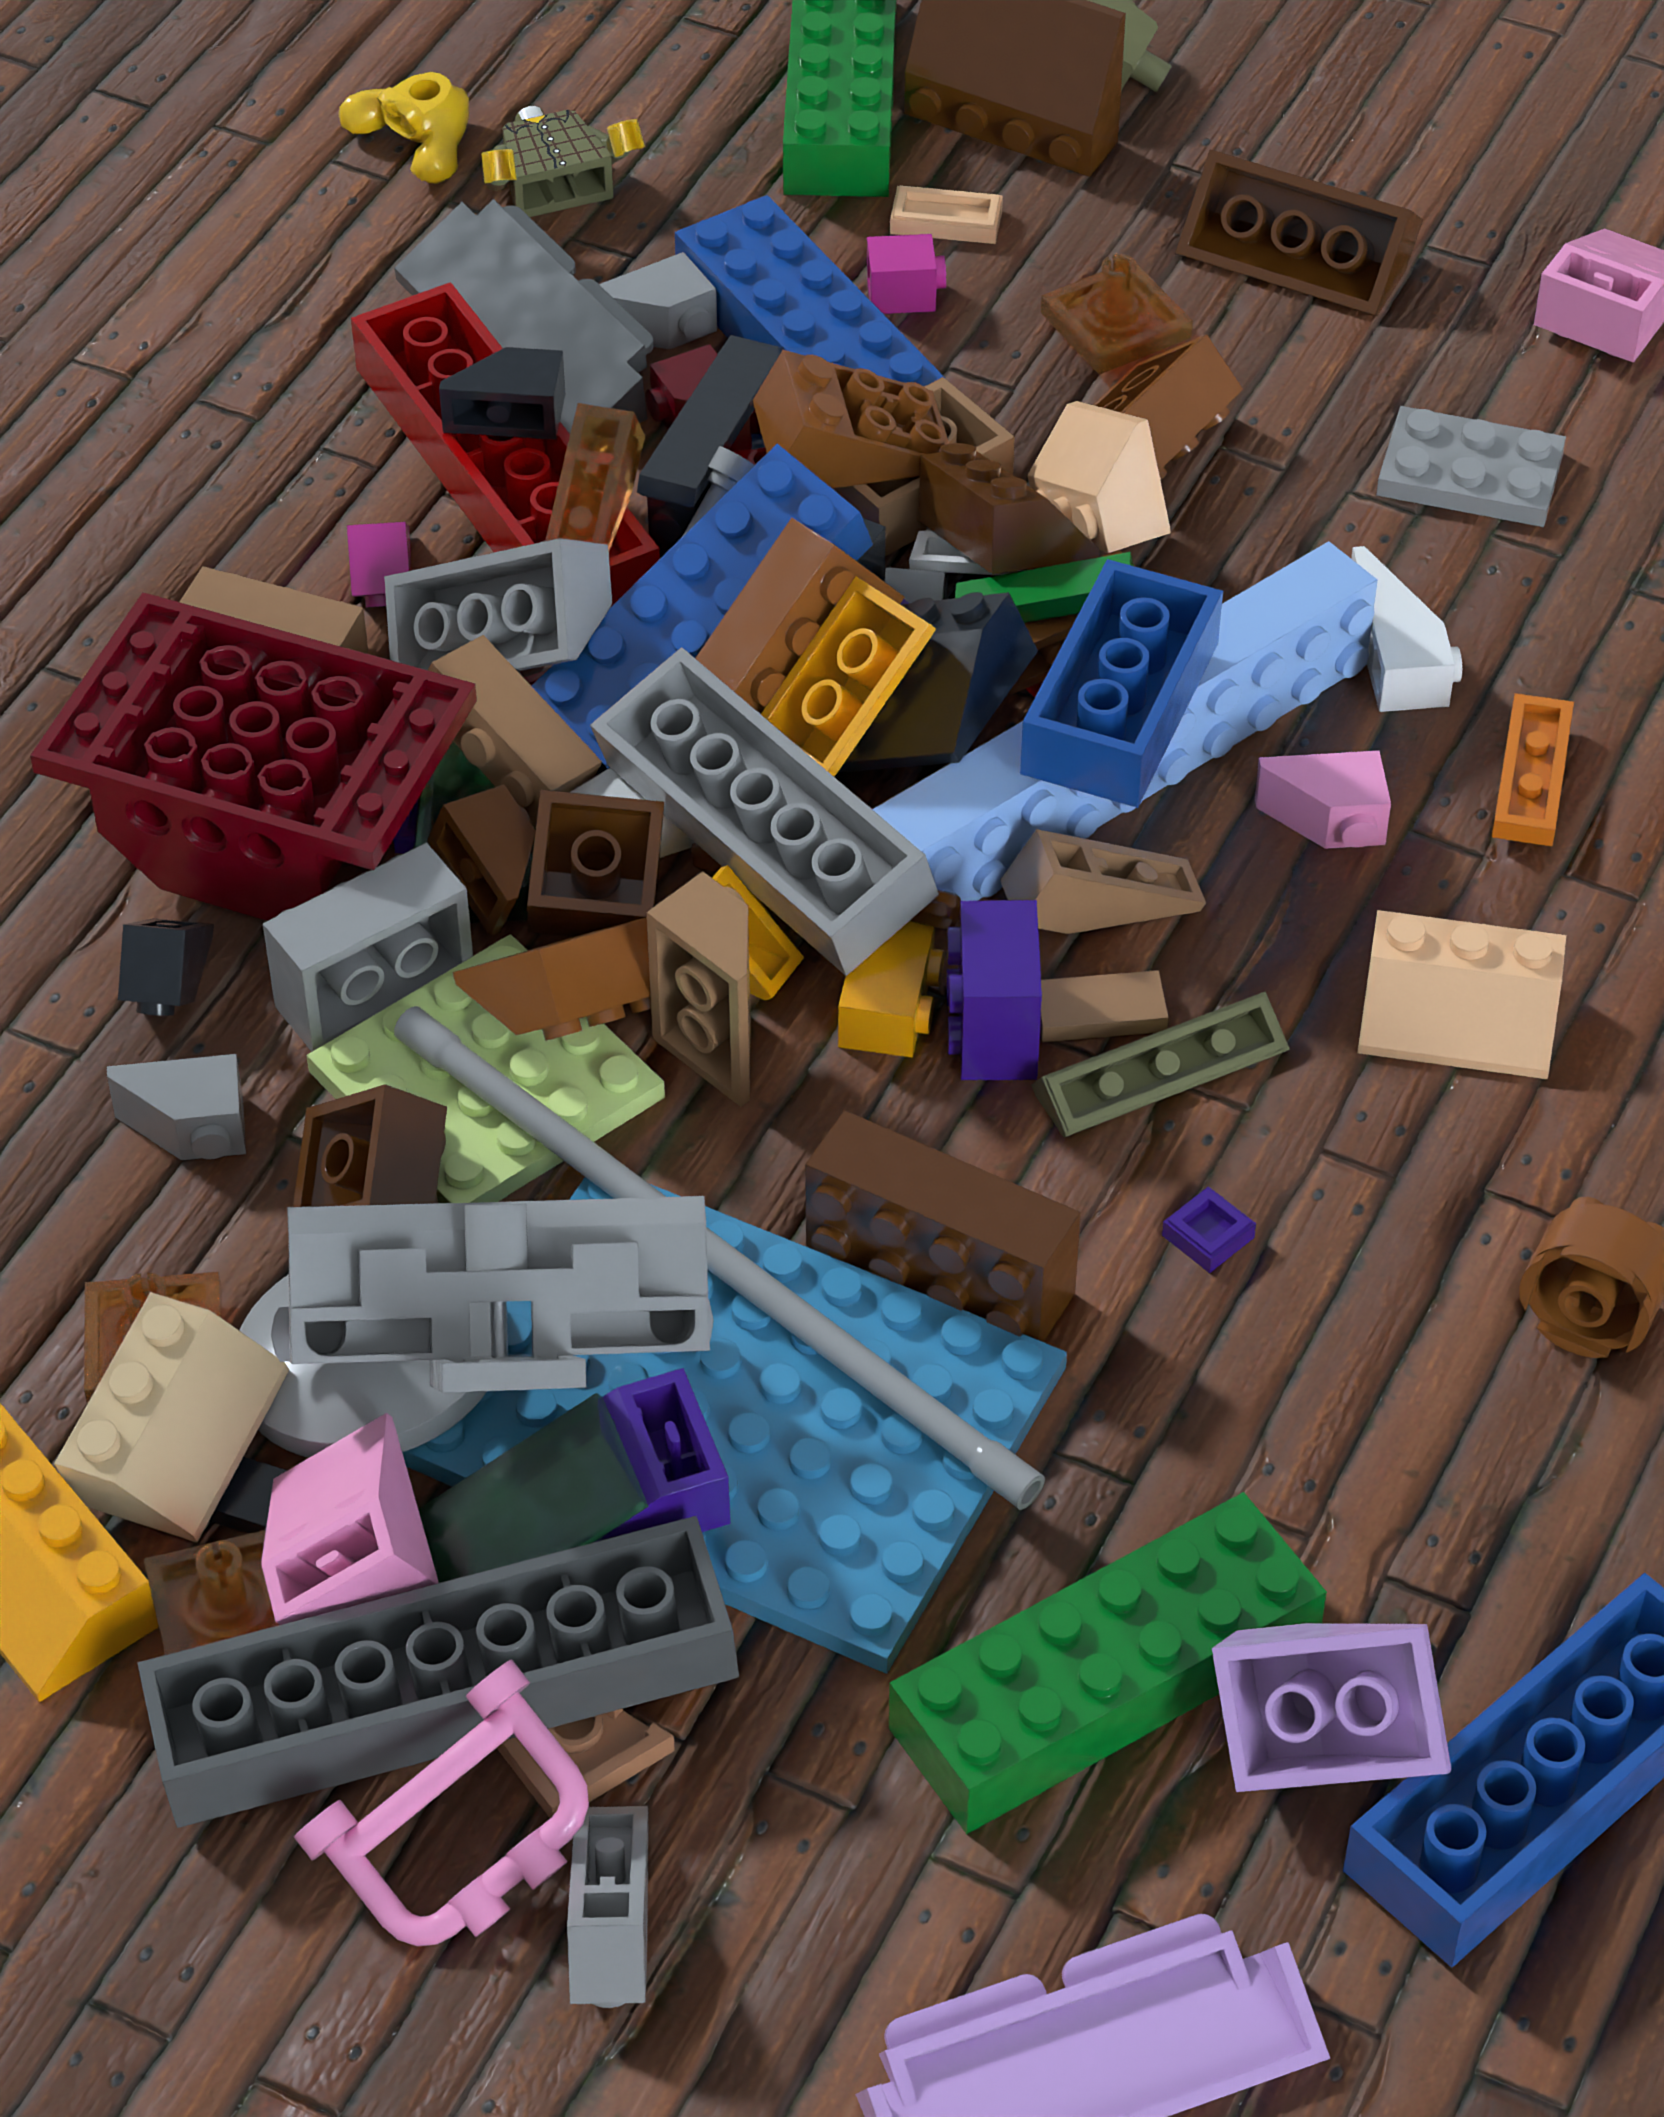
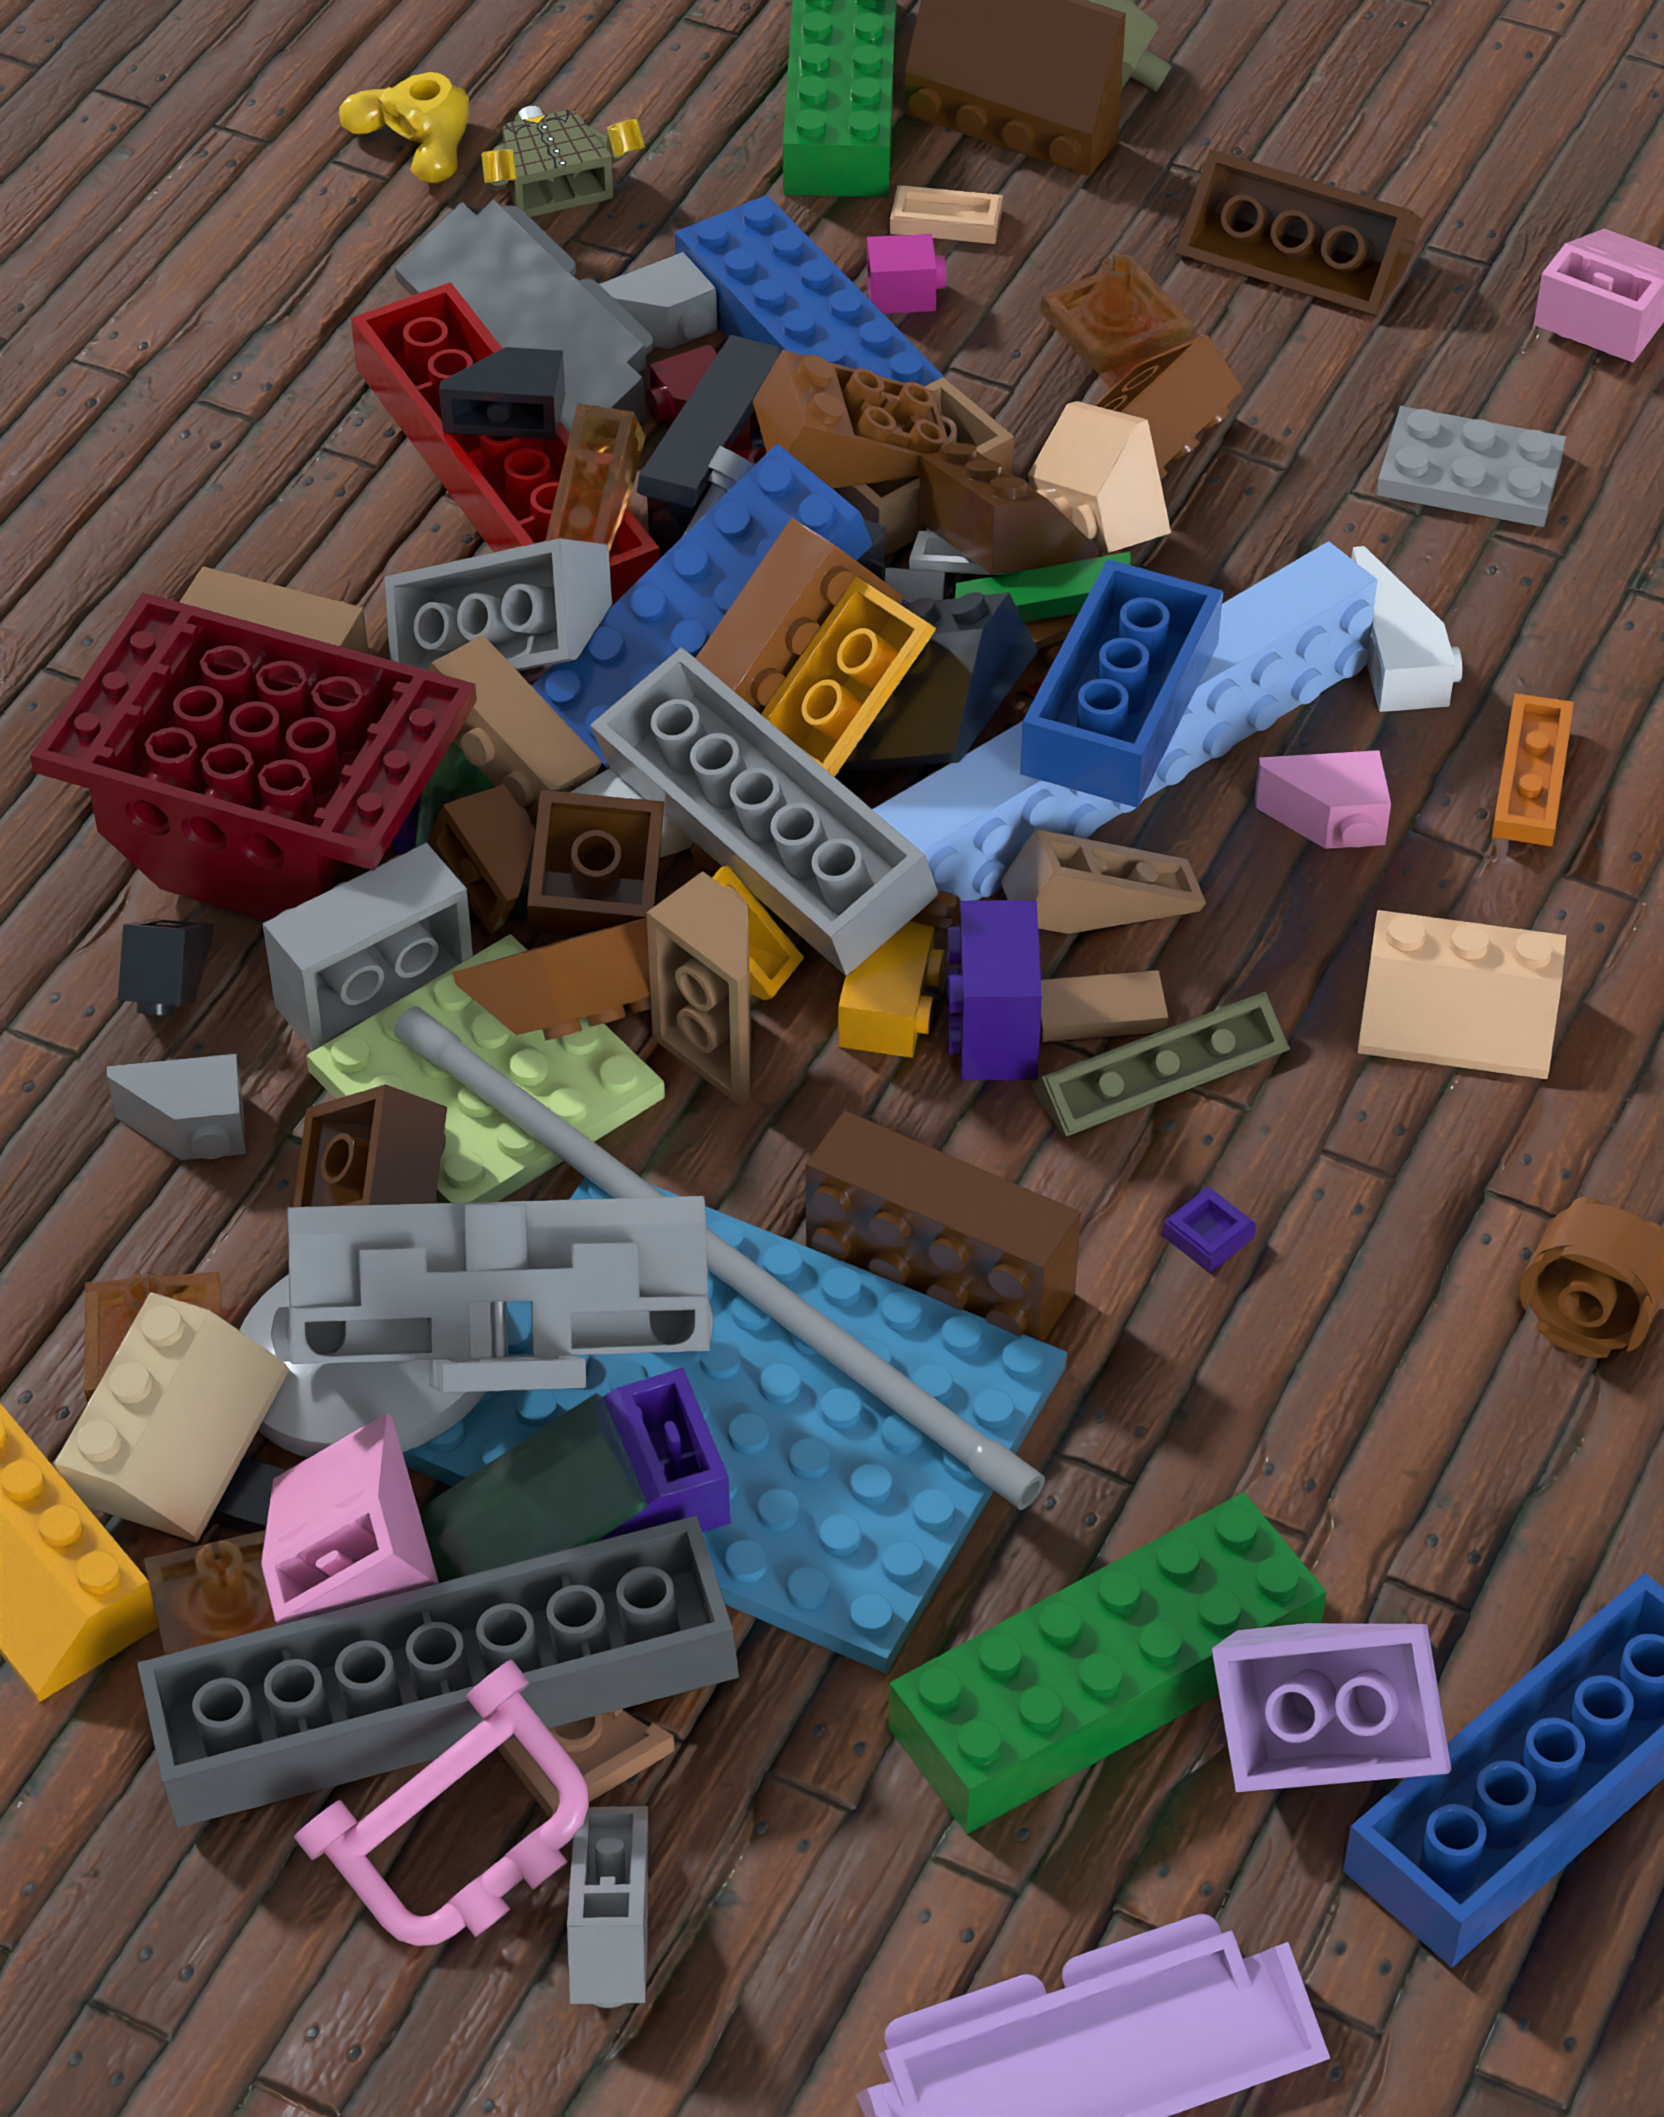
dark pink slope [347,522,411,607] -> none

